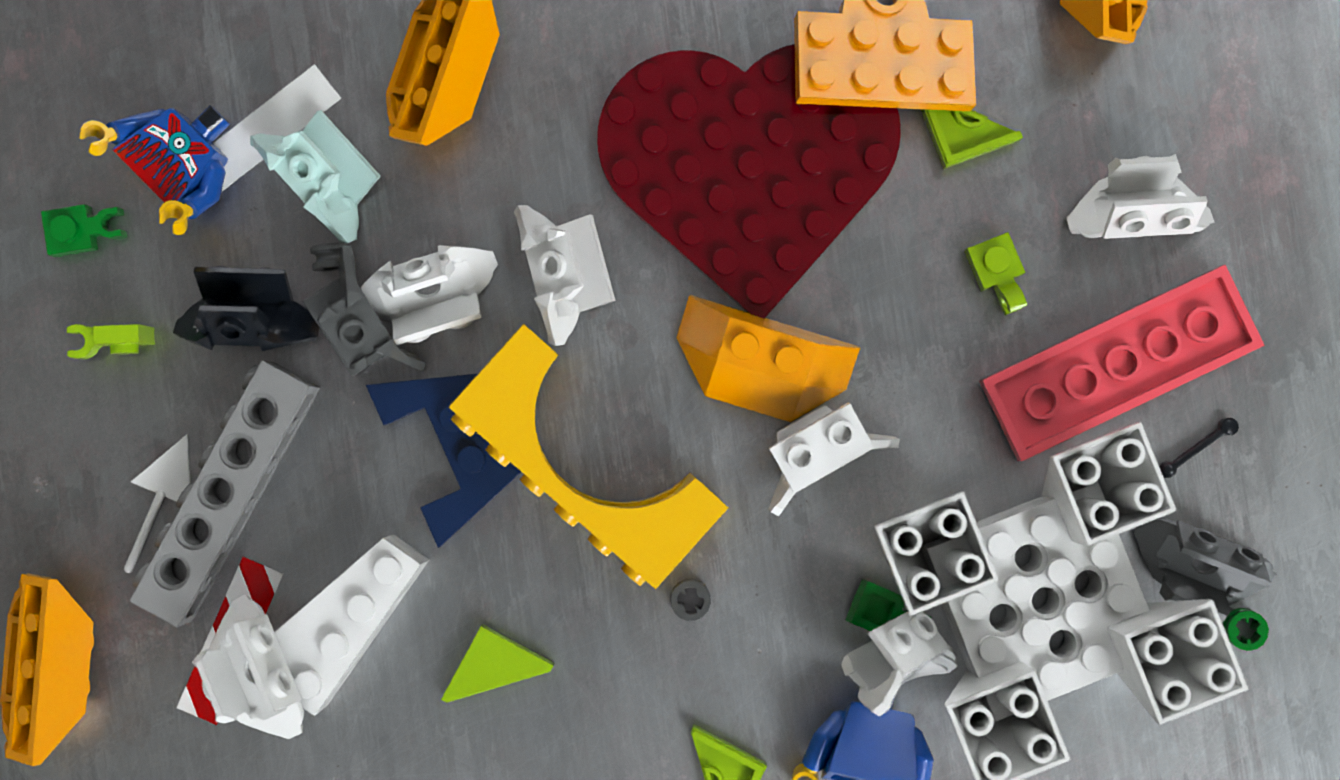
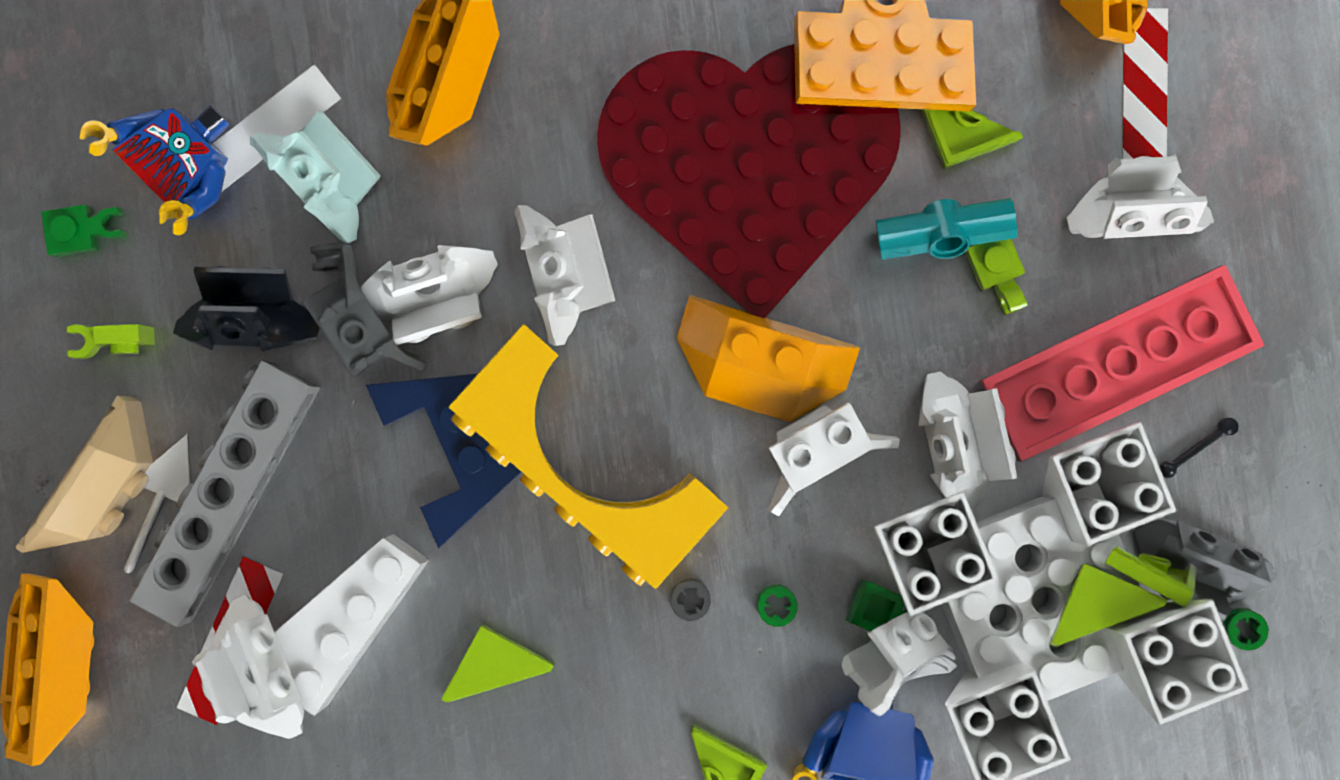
none -> tan wedge [15,396,153,553]
none -> green bush [756,584,798,627]
none -> teal piece [876,198,1018,260]
none -> white piece [919,371,1018,513]
none -> lime tile [1049,563,1167,647]
none -> lime tile [1105,546,1197,607]
none -> sticker [1123,8,1168,159]

